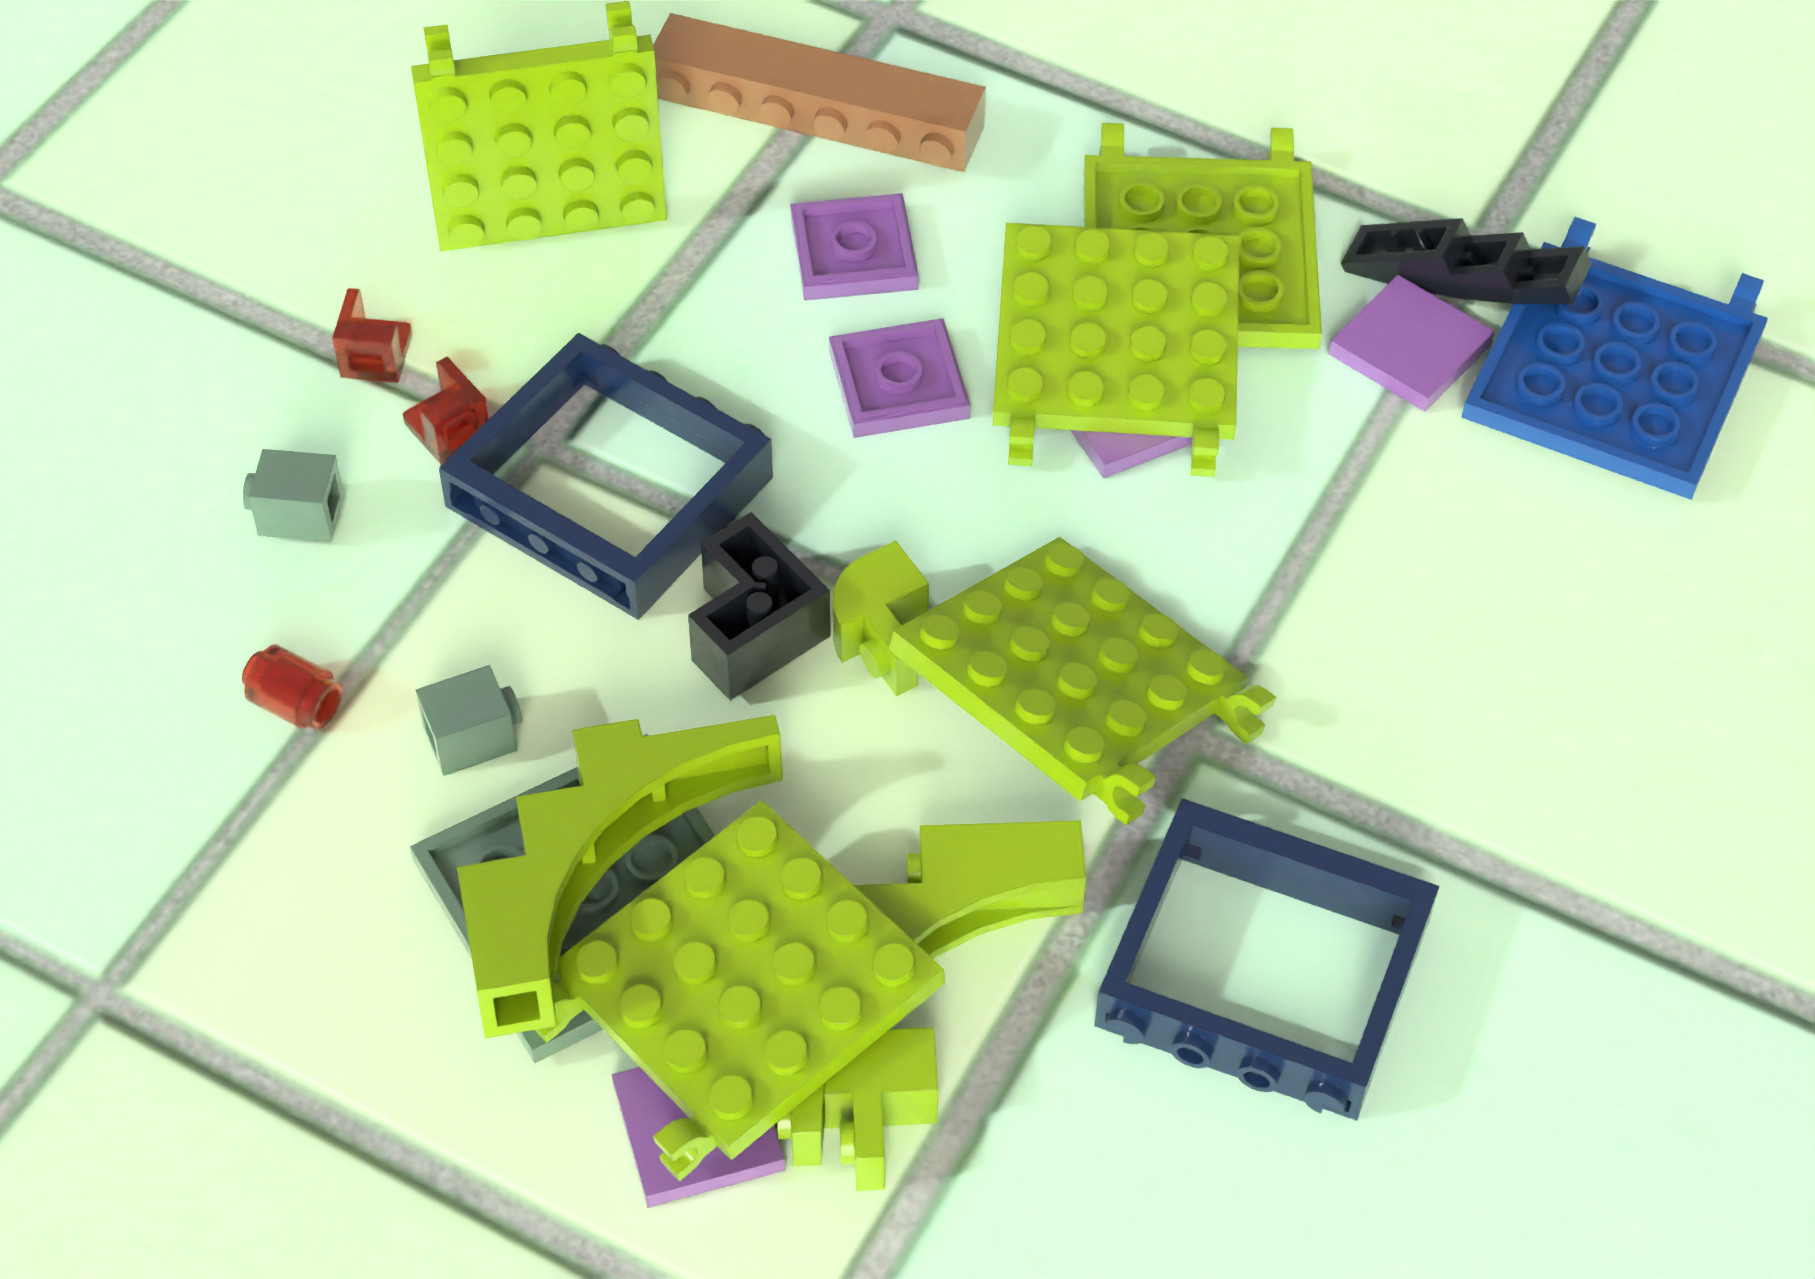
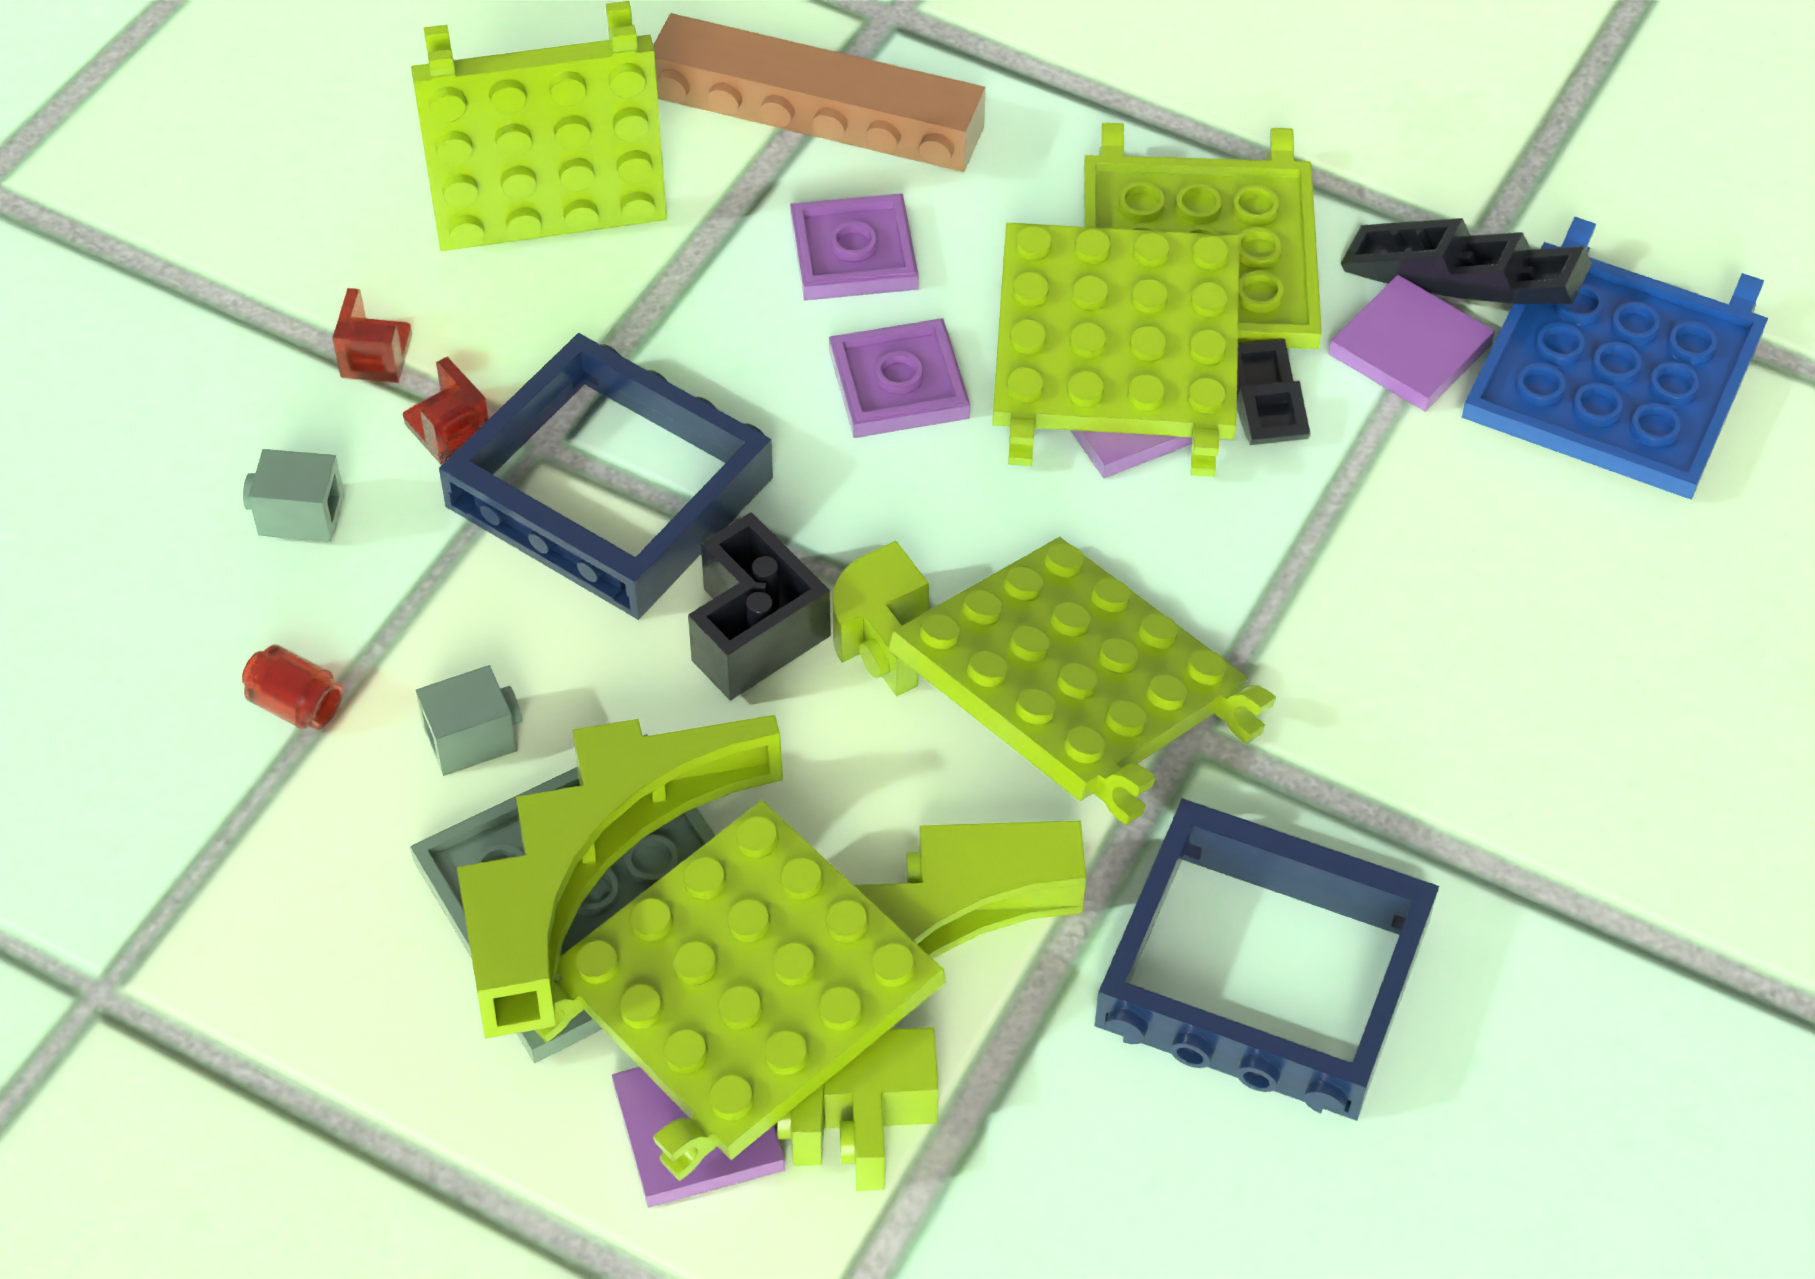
none -> black slope [1237,339,1311,445]

